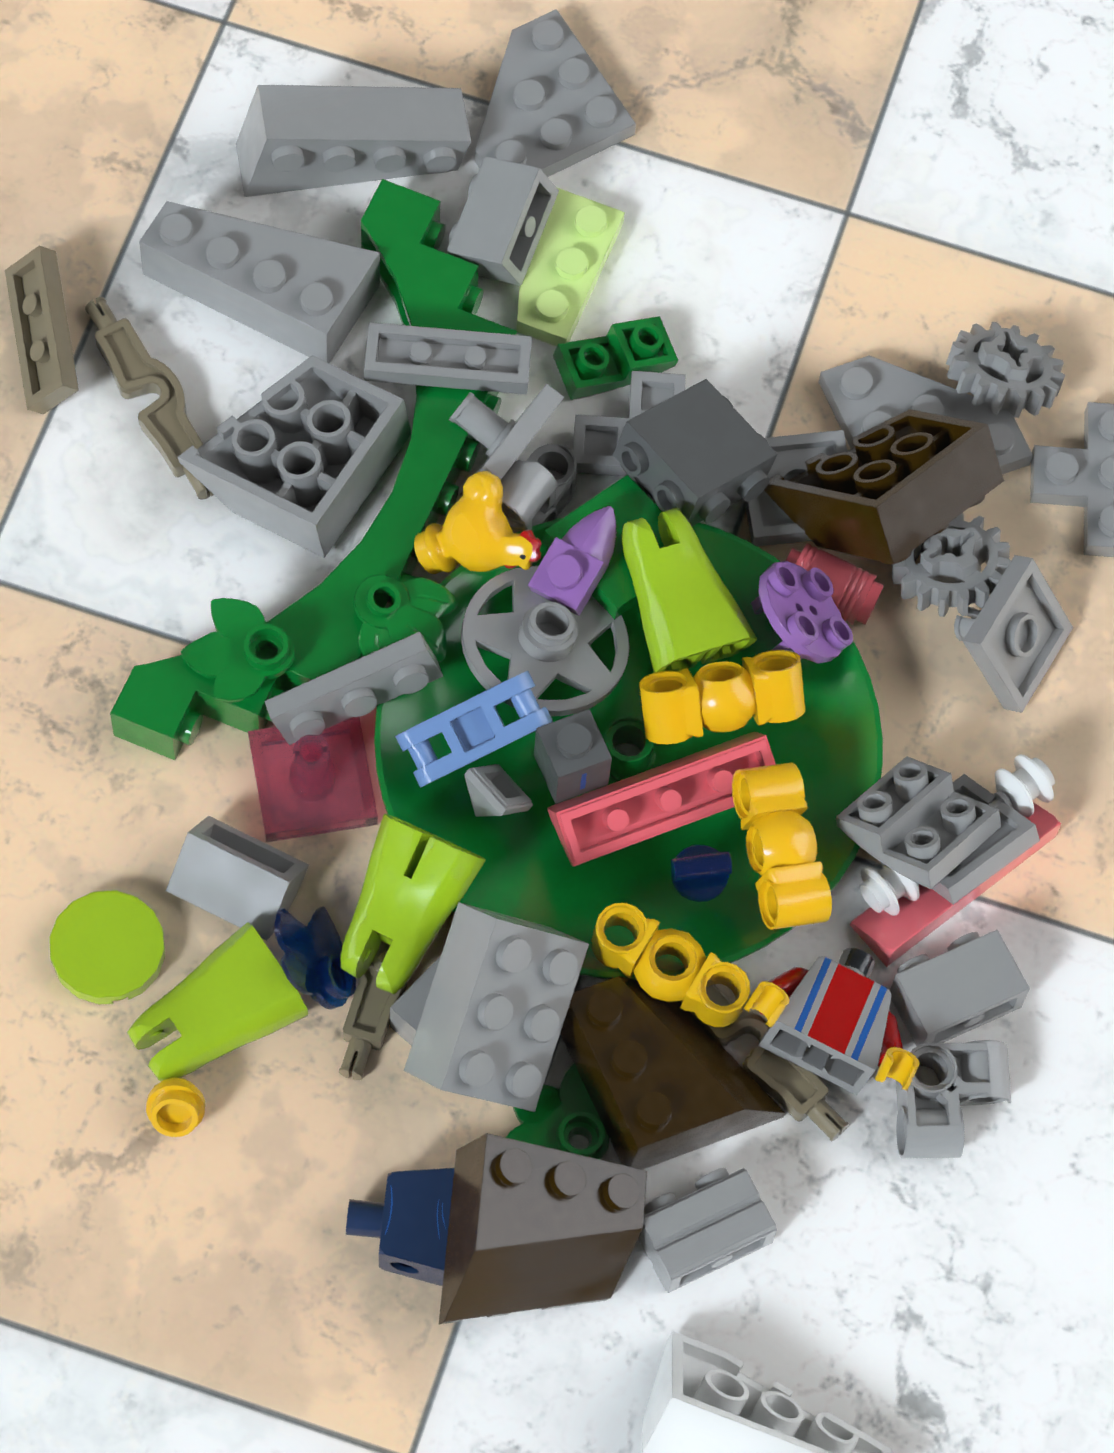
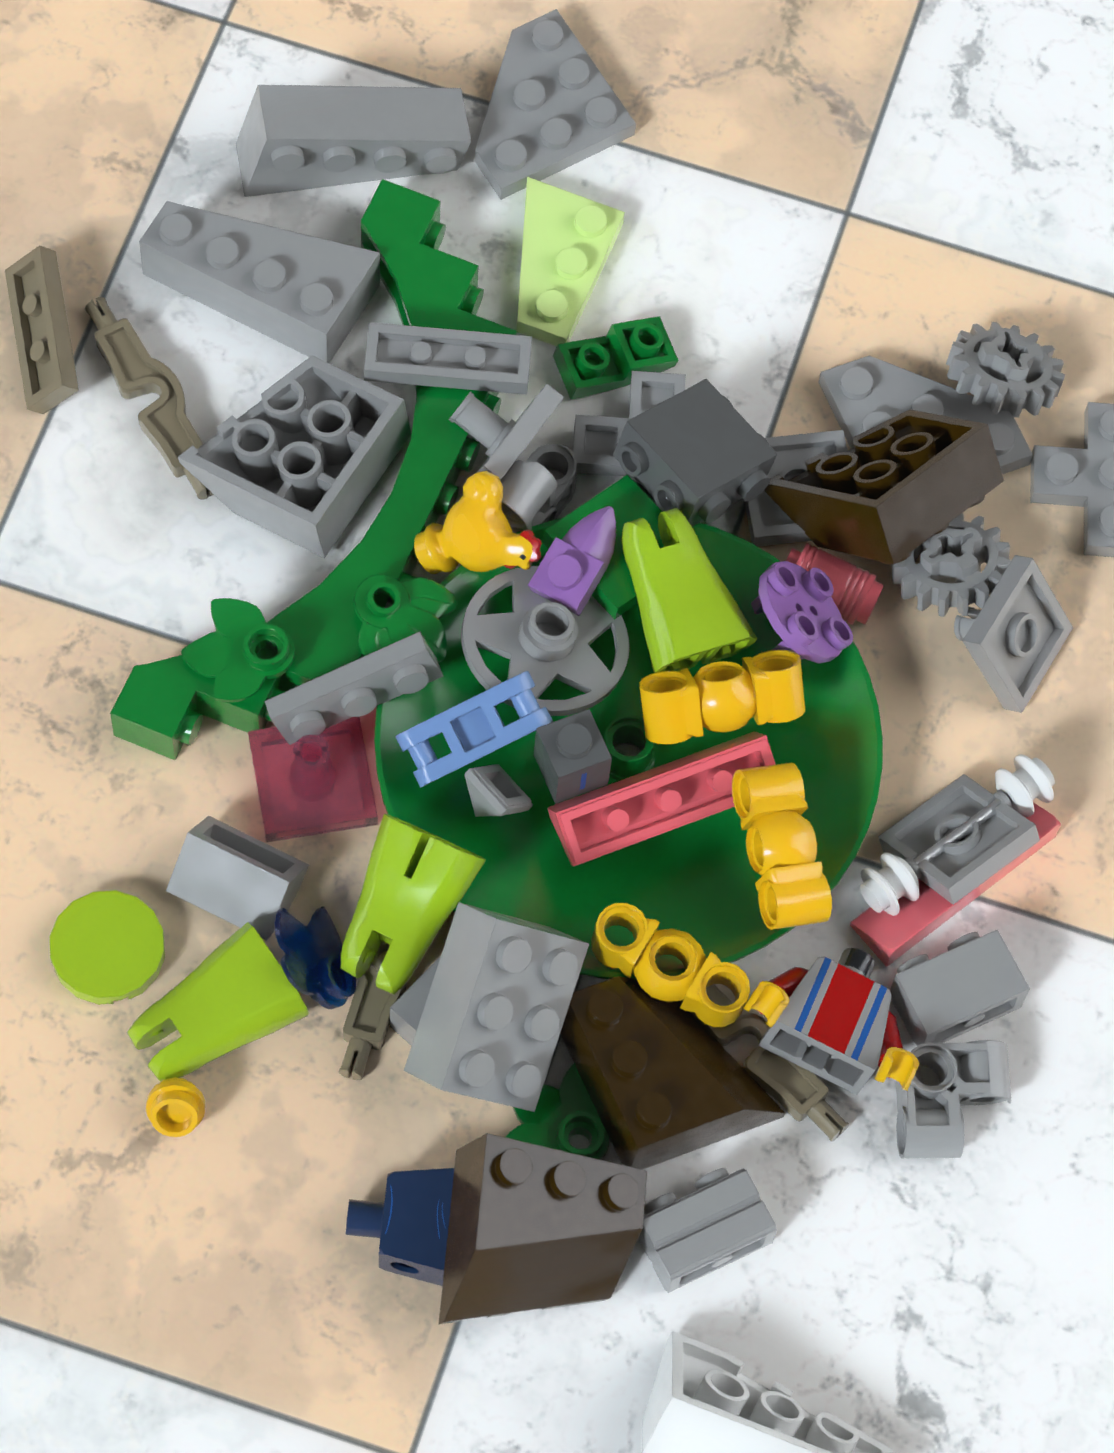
light grey brick [446,156,559,286] -> none
clear blue plate [671,845,732,902] -> none
light grey slope [836,756,1001,889] -> none

